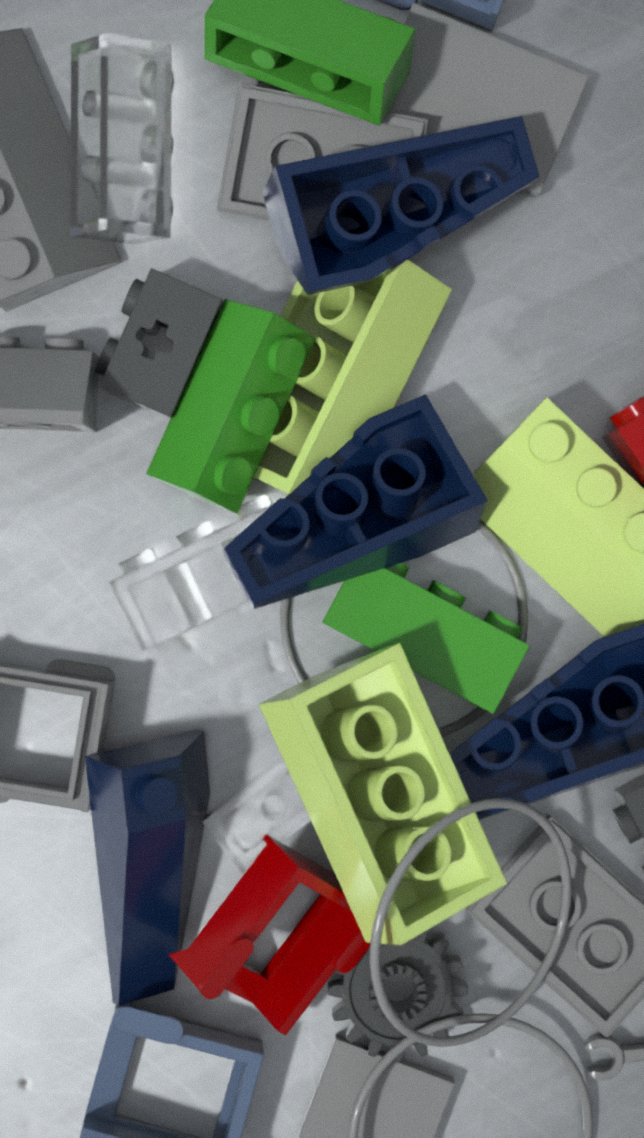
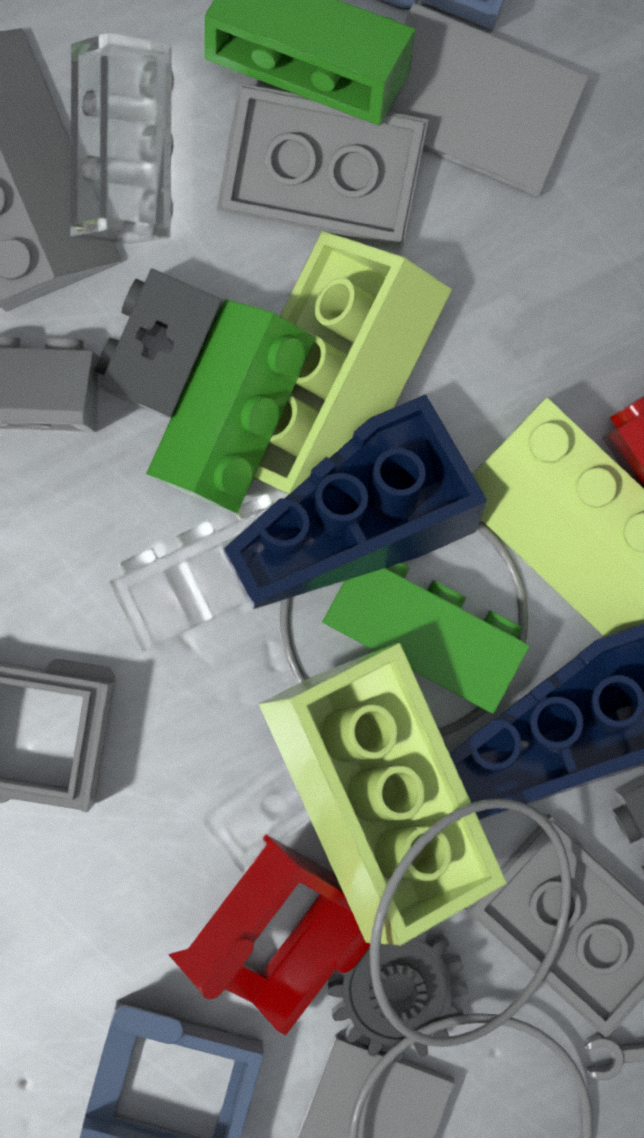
dark blue wedge [85,729,210,1006] -> none
dark blue wedge [262,116,540,295] -> none

